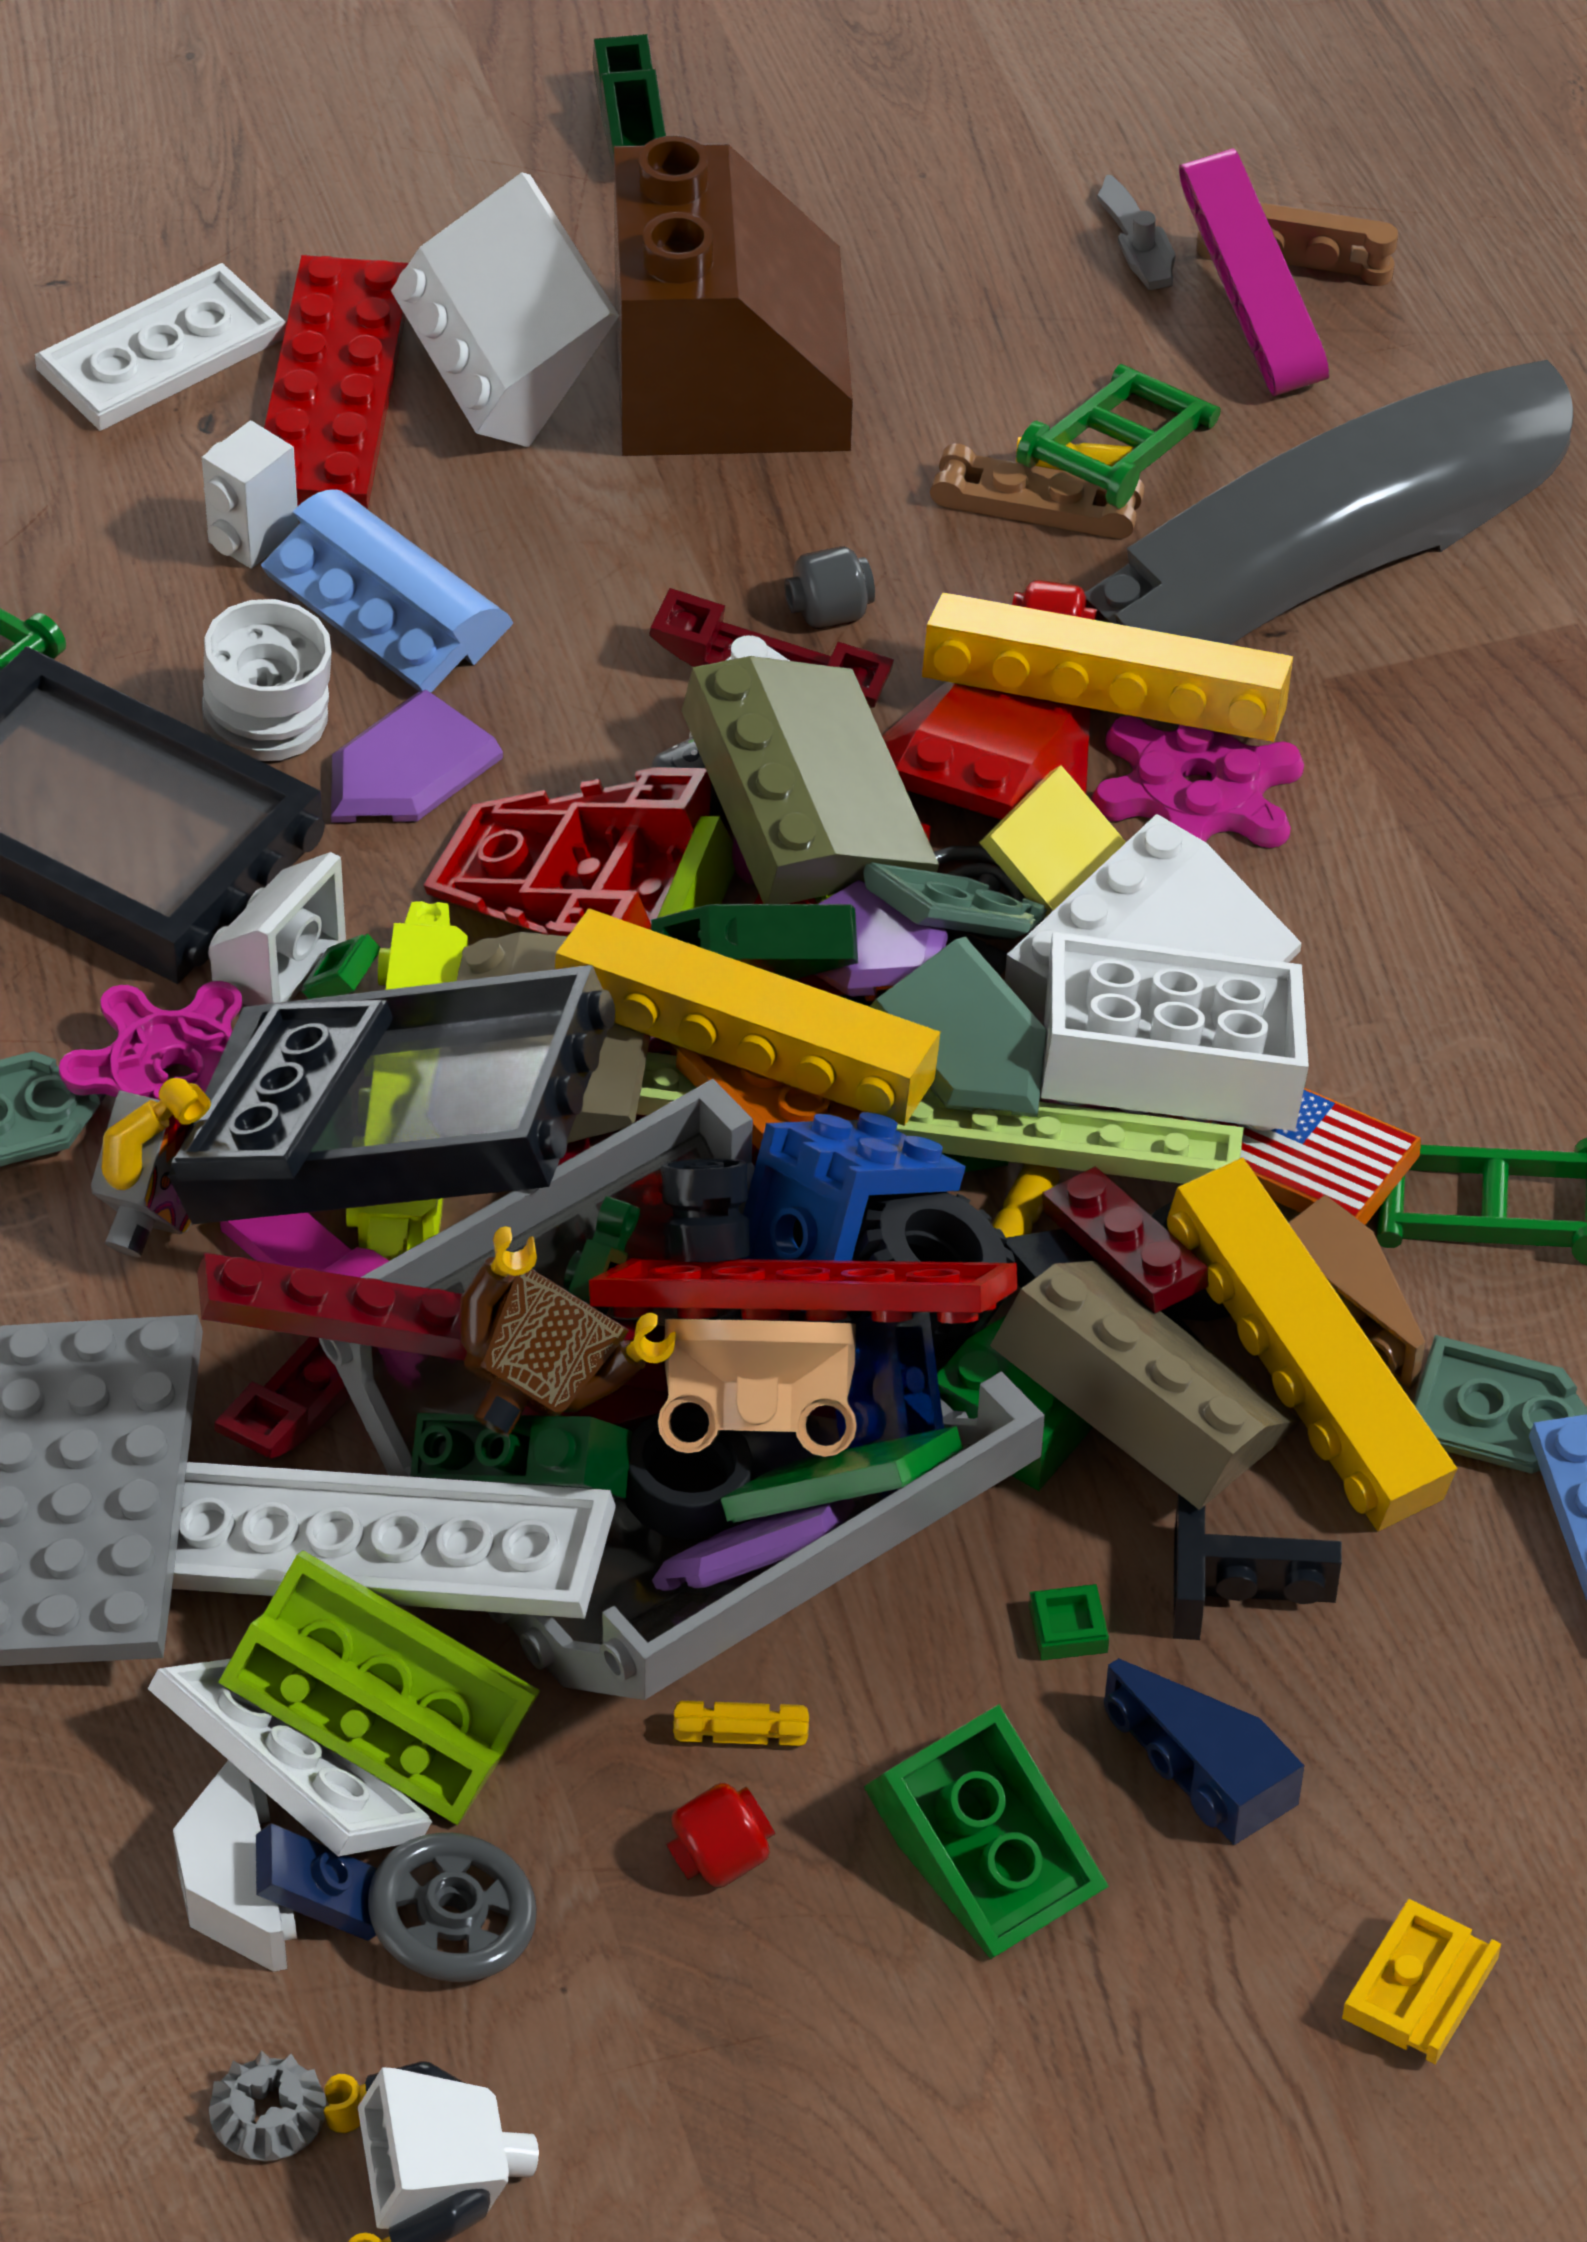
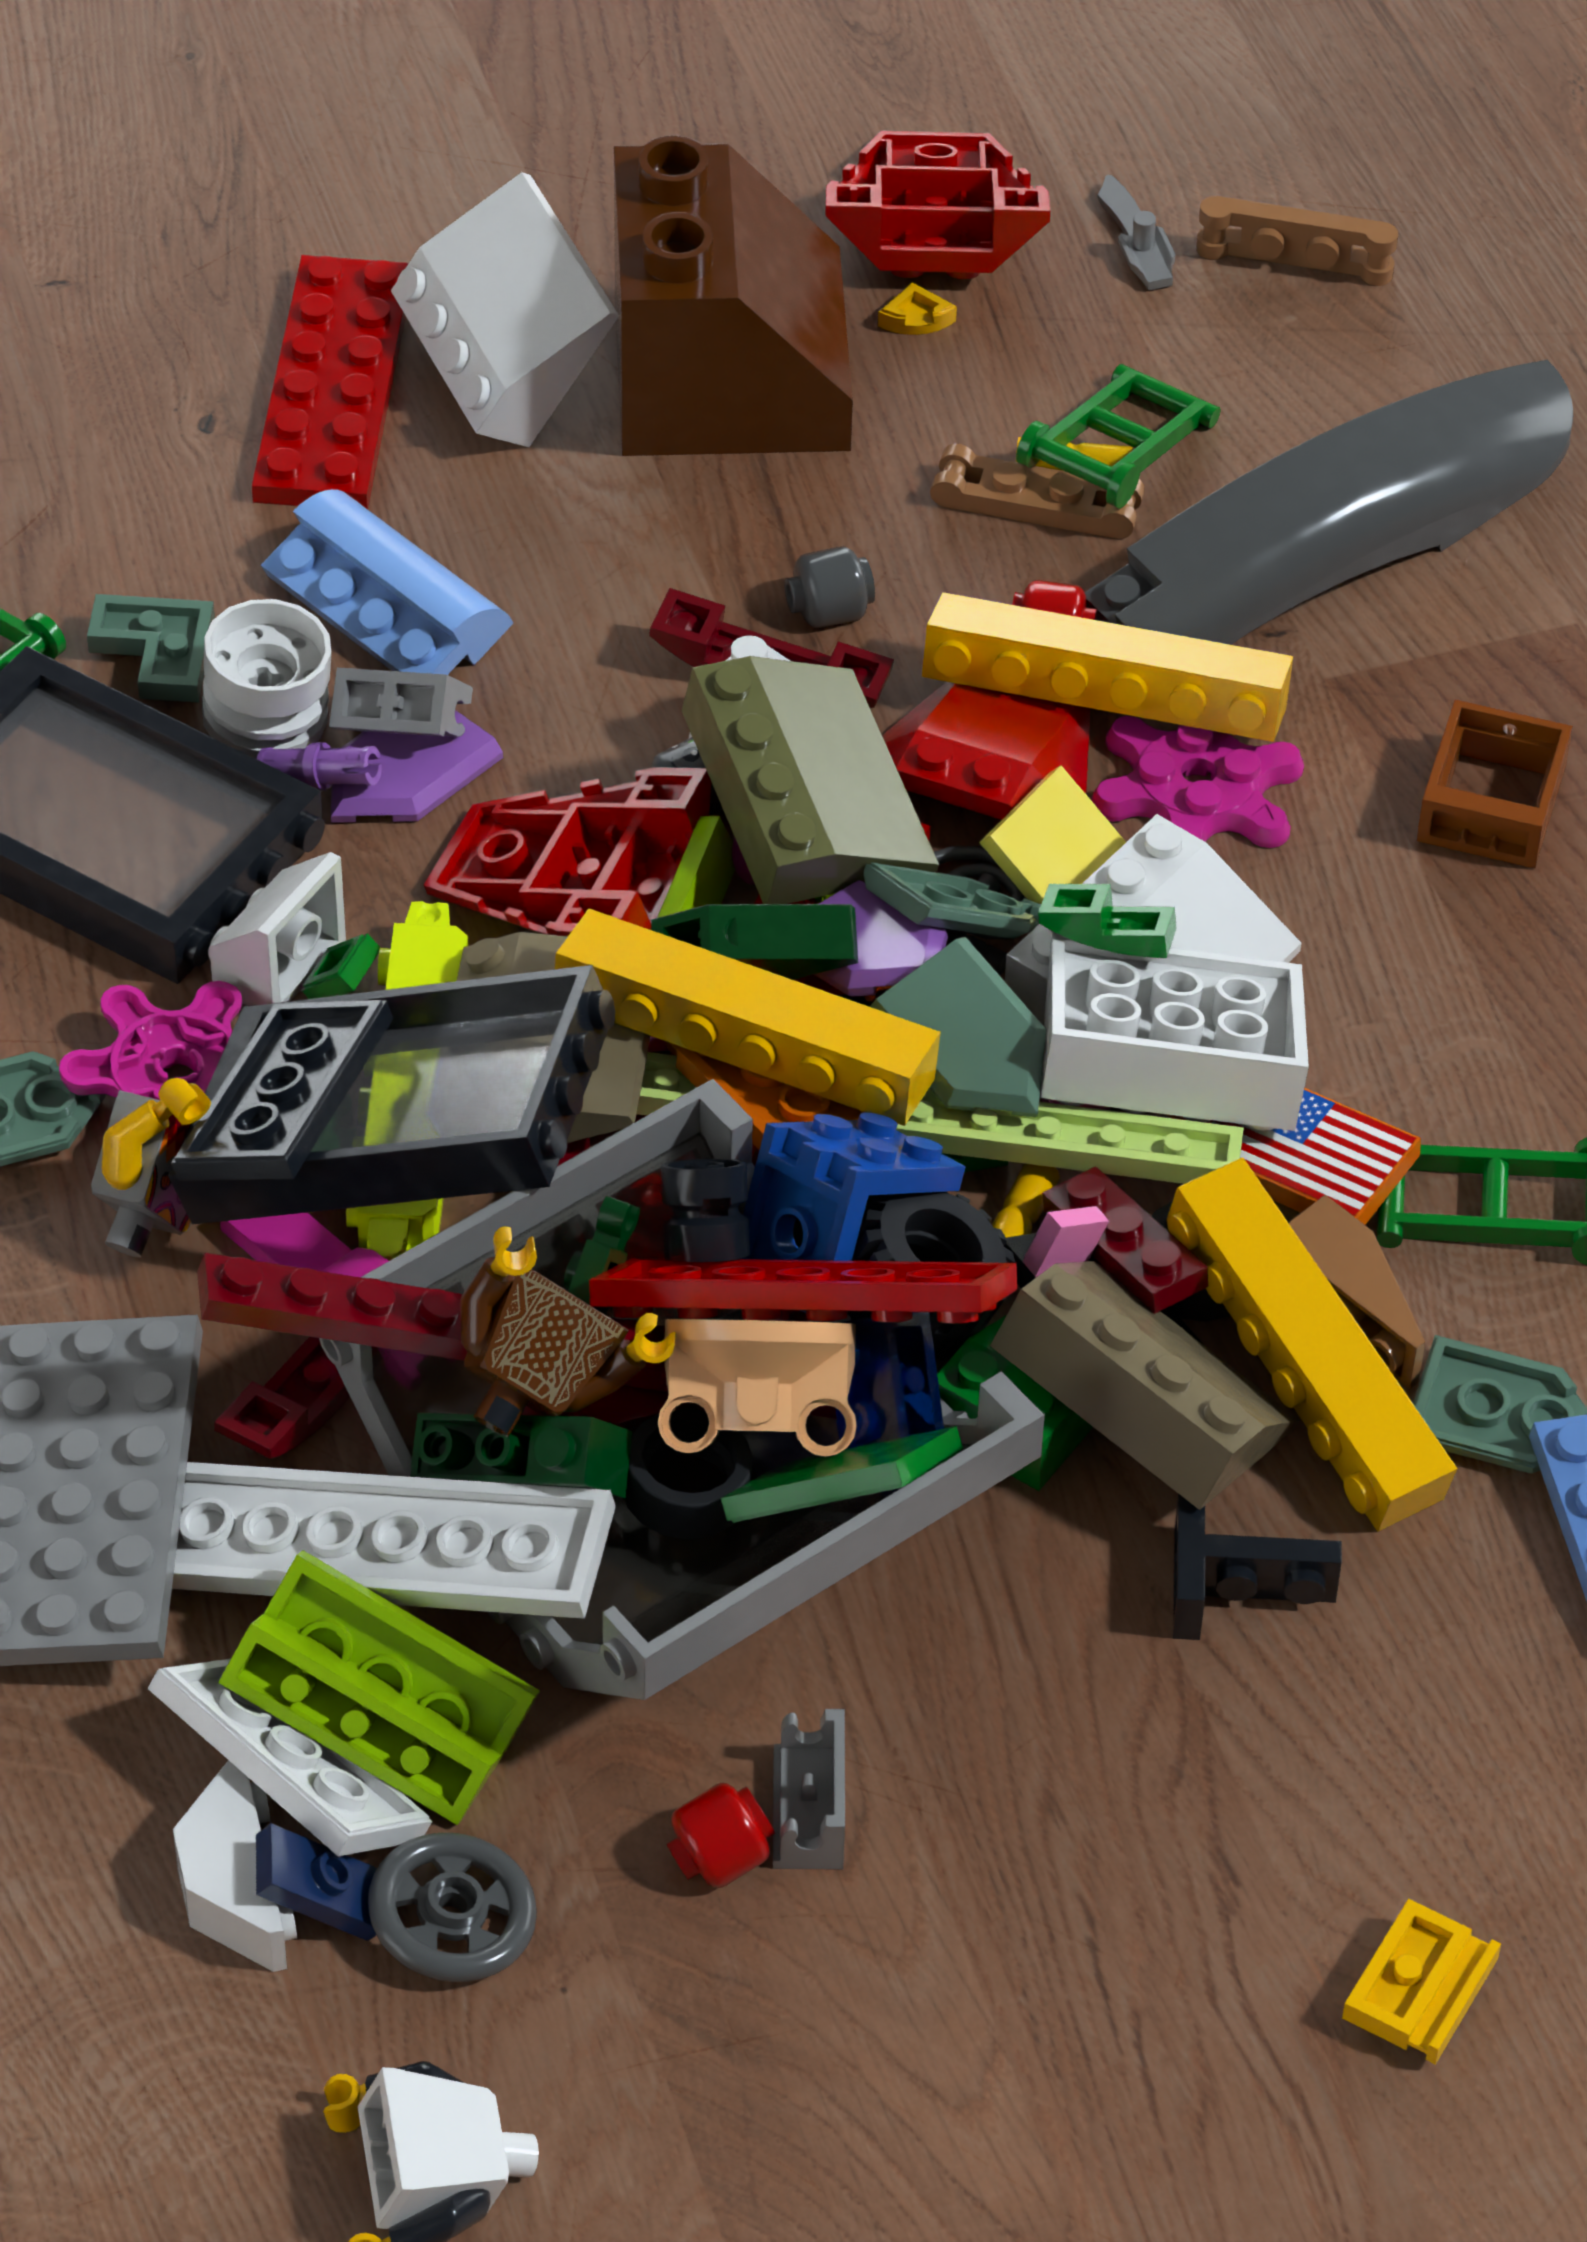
white tile [35,263,287,431] -> none
white brick [202,420,299,569] -> none
light grey gear [208,2050,326,2161] -> none
dark green slope [592,34,666,168] -> none
medium lavender tile [652,1498,856,1591] -> none
yellow axle [673,1700,809,1746] -> none
green slope [863,1704,1109,1959] -> none
green tile [1029,1584,1109,1661] -> none
dark blue slope [1104,1658,1305,1845] -> none
dark pink beam [1179,148,1329,396] -> none
none -> sand green plate [87,594,215,703]
none -> medium lavender pin [257,742,382,790]
none -> light grey hinge [329,667,473,737]
none -> light grey hinge [773,1709,845,1870]
none -> red wedge [825,131,1051,279]
none -> yellow tile [878,282,957,335]
none -> bright pink tile [1022,1206,1109,1277]
none -> green slope [1038,884,1177,958]
none -> dark orange window [1416,699,1573,868]

